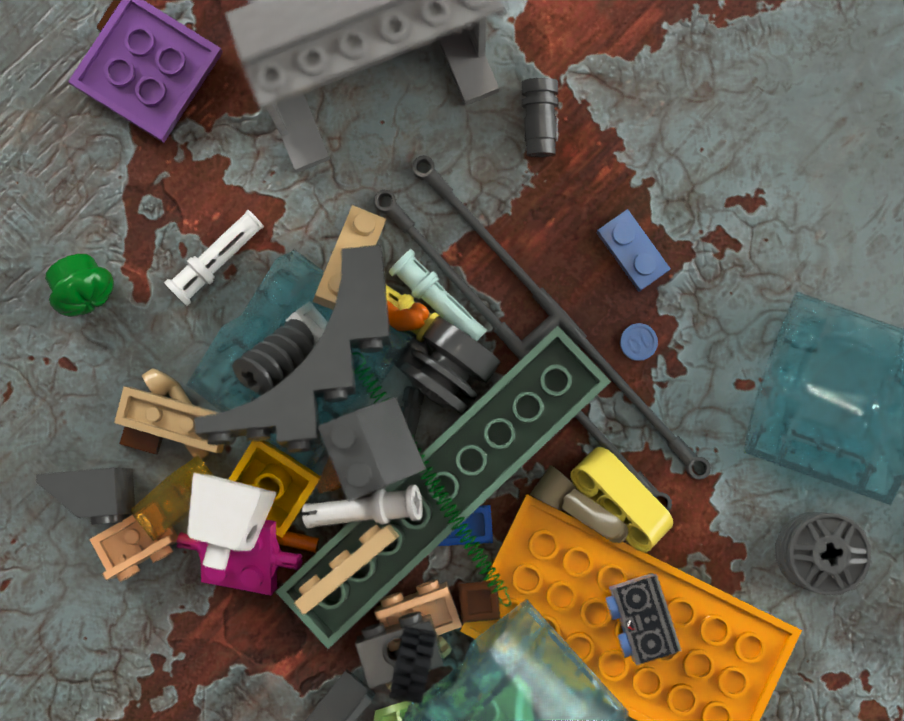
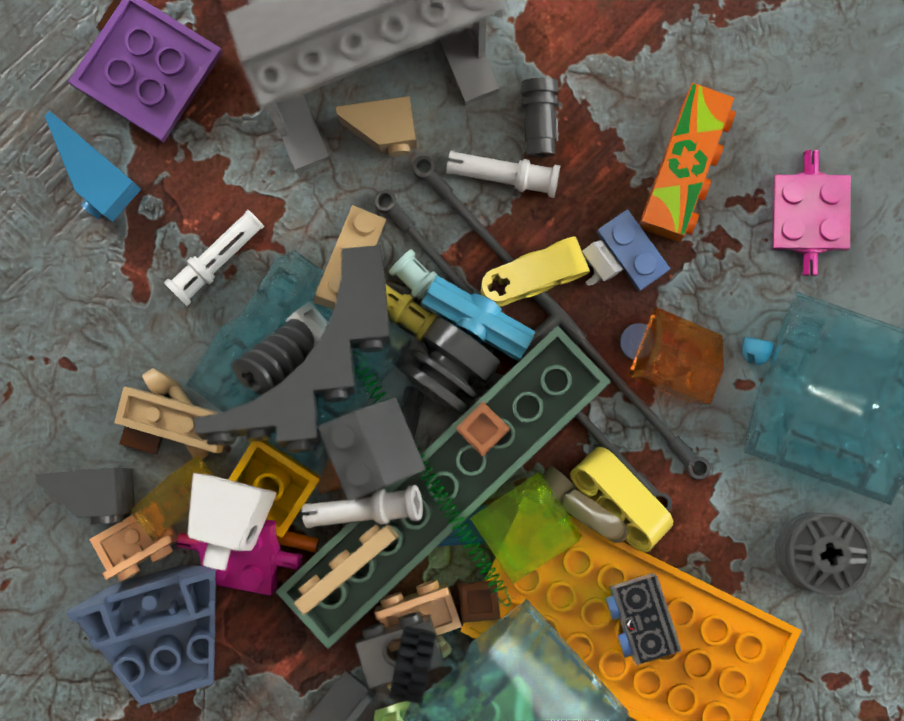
green piece [45,254,114,317] -> none
orange arm [387,300,430,332] -> none
none -> dark azure slope [45,110,141,222]
none -> sand blue wedge [66,565,216,705]
none -> tan slope [336,96,417,157]
none -> medium azure piece [420,276,535,361]
none -> white pin [446,150,560,198]
none -> nougat tile [455,402,511,457]
none -> clear neon green piece [470,472,582,584]
none -> light yellow piece [481,236,590,307]
none -> white tile [582,240,623,286]
none -> clear orange slope [628,307,724,405]
none -> orange brick [639,83,736,242]
none -> medium azure hinge [742,337,774,365]
none -> plate [772,150,851,276]

